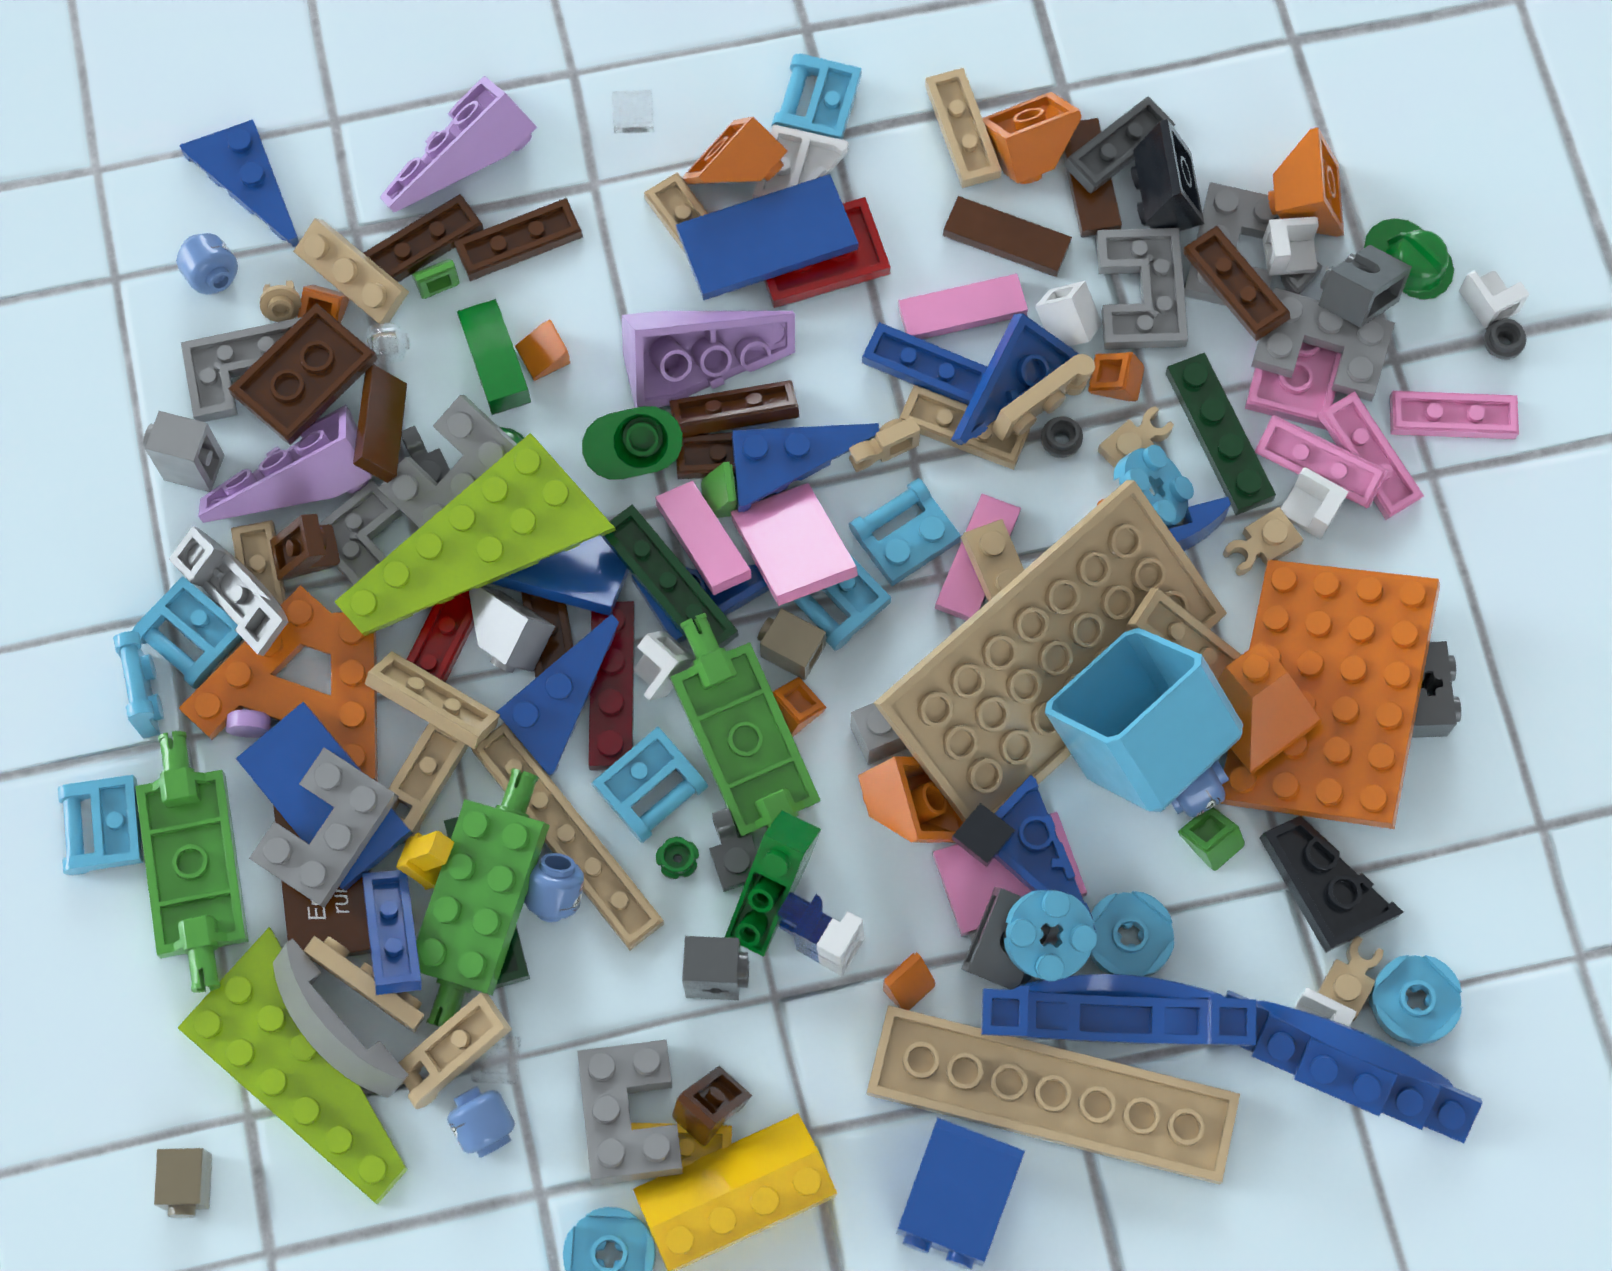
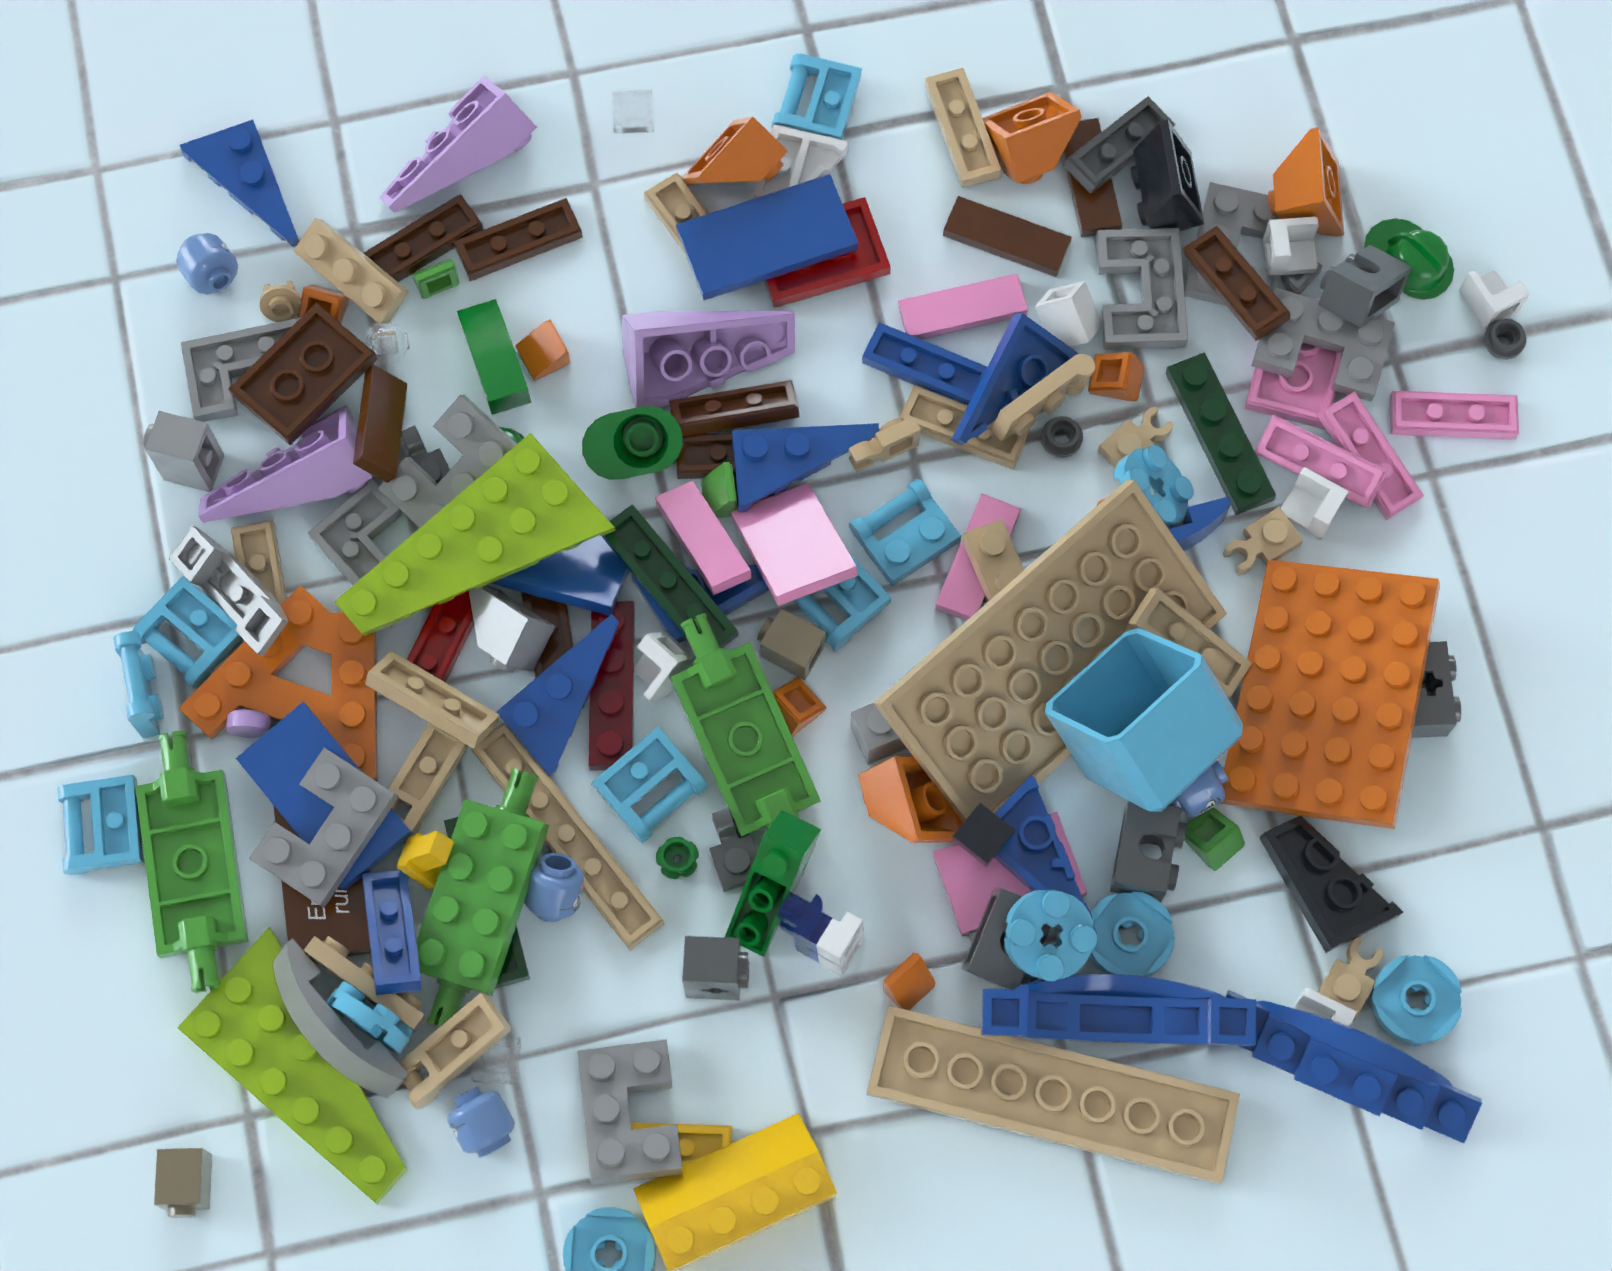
reddish brown slope [270,514,340,581] -> none
reddish brown slope [672,1066,753,1146] -> none
blue slope [896,1117,1025,1270] -> none
orange slope [1217,641,1322,774] -> none
none -> medium azure plate [326,981,413,1054]
none -> dark grey brick [1109,801,1187,902]

